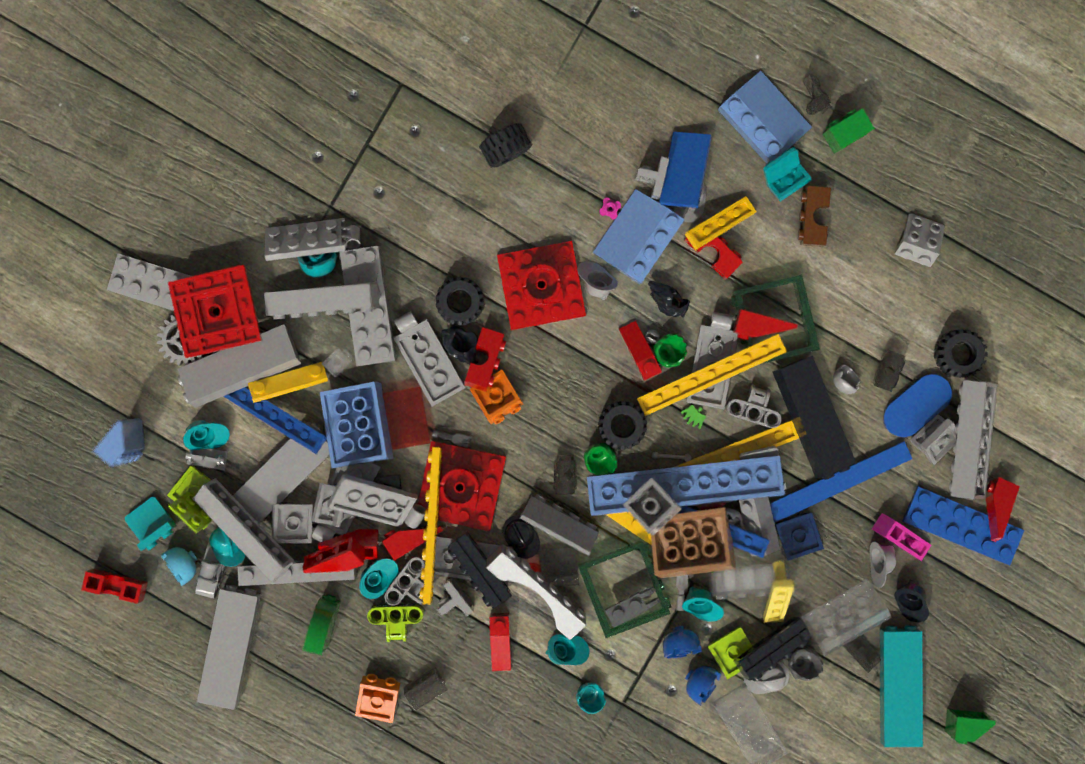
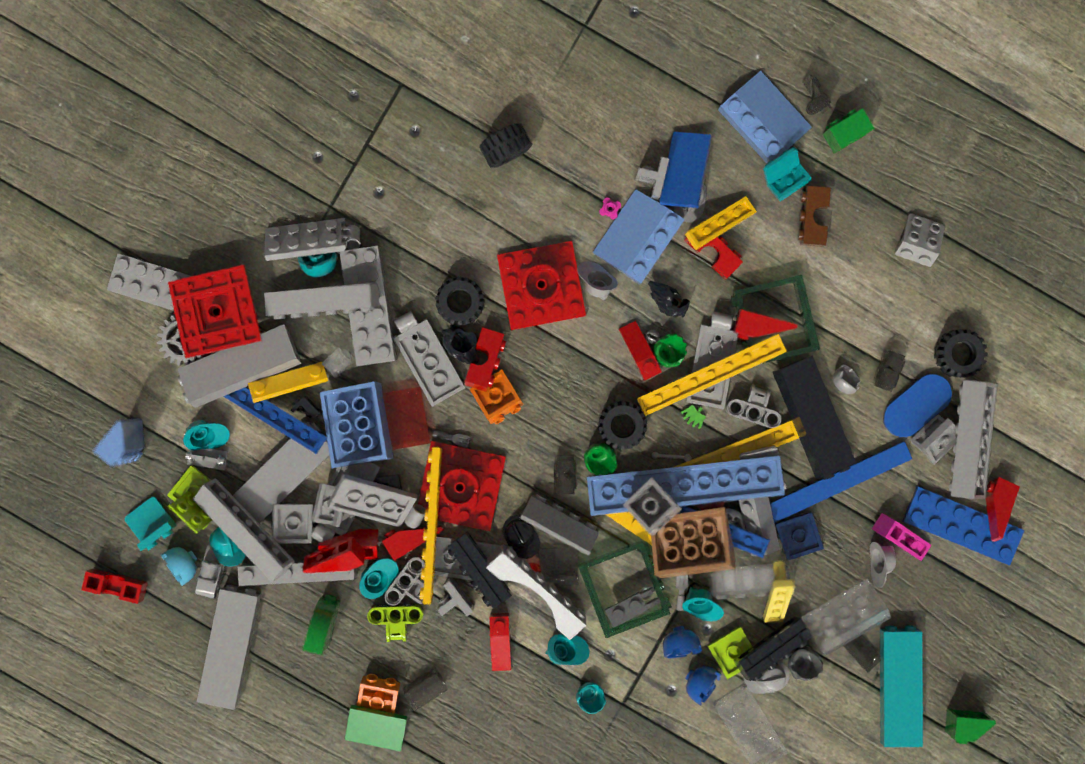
black piece [894,580,929,623] -> none
none -> black bracket [290,396,323,419]
none -> tile [345,705,408,751]

